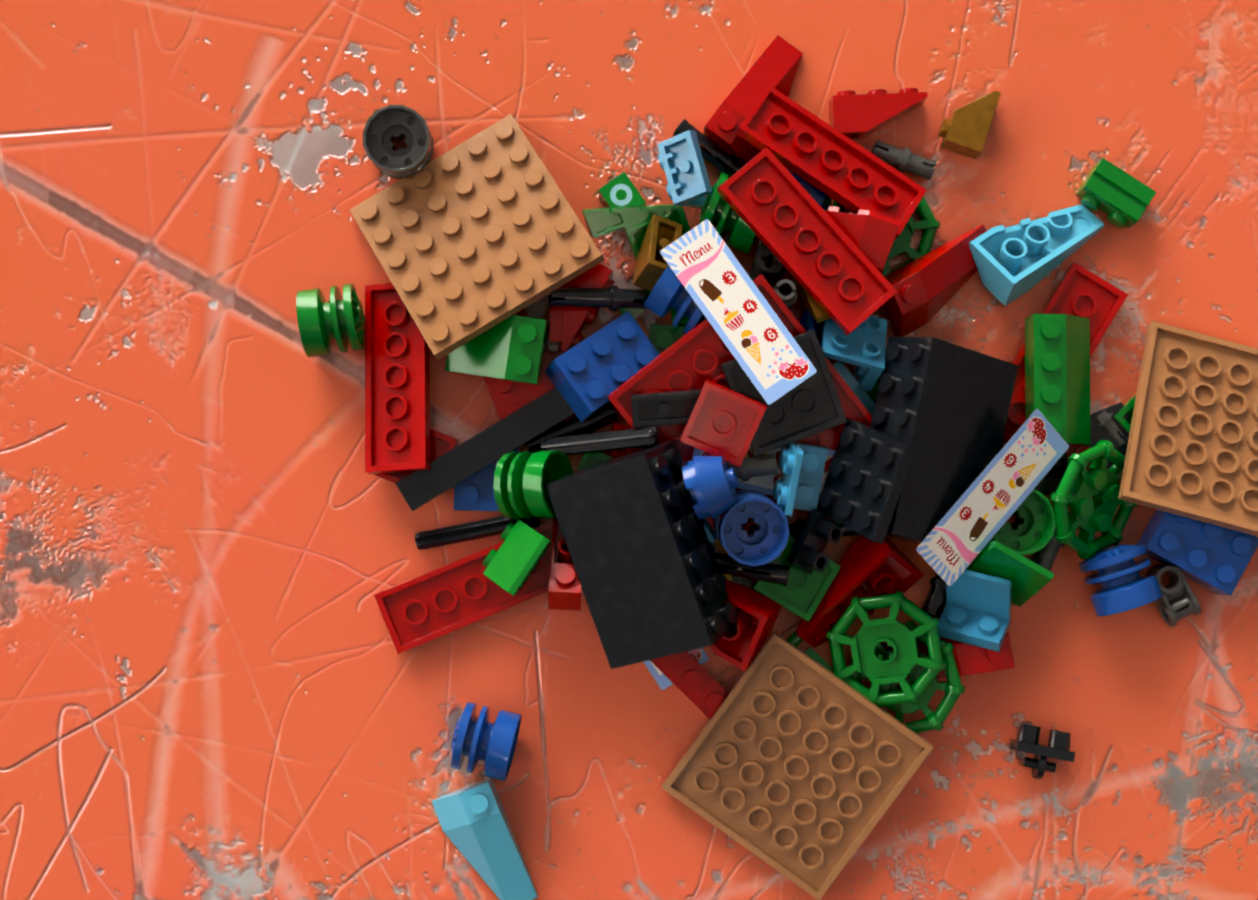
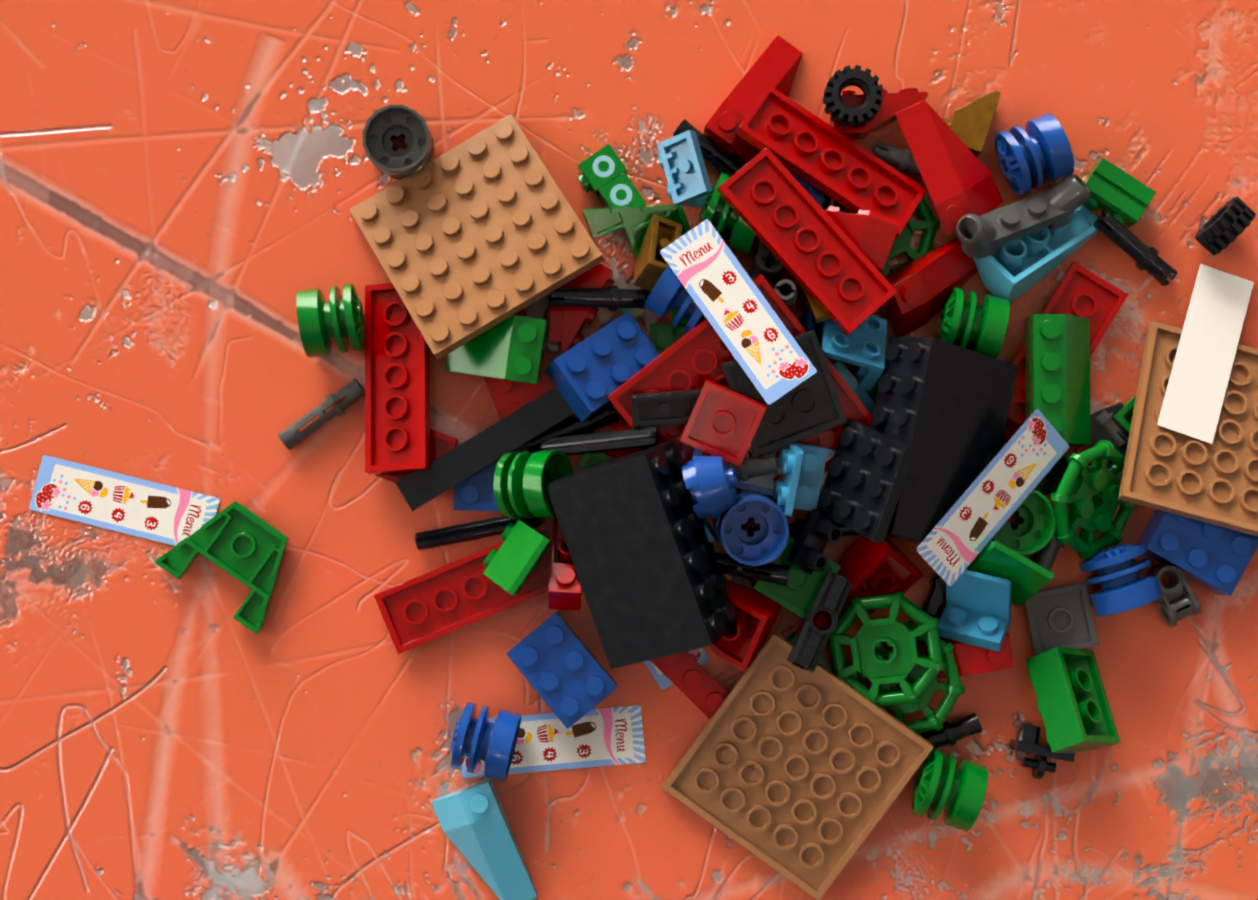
none -> sticker [29,455,220,546]
none -> green wing [155,501,289,634]
none -> dark grey pin [278,378,365,450]
none -> sticker [461,705,646,778]
none -> blue brick [506,611,618,729]
none -> green brick [576,144,627,197]
none -> black piece [787,571,853,672]
none -> black tyre [823,65,883,128]
none -> red wedge [895,100,1003,234]
none -> green wheel [911,749,988,832]
none -> black pin [919,712,982,749]
none -> green wheel [938,287,1010,358]
none -> dark grey plate [956,174,1090,259]
none -> blue wheel [995,113,1074,196]
none -> dark grey plate [1023,583,1099,656]
none -> green slope [1026,647,1121,754]
none -> black pin [1093,211,1177,286]
none -> white sticker [1157,264,1254,444]
none -> black tyre [1195,196,1256,256]

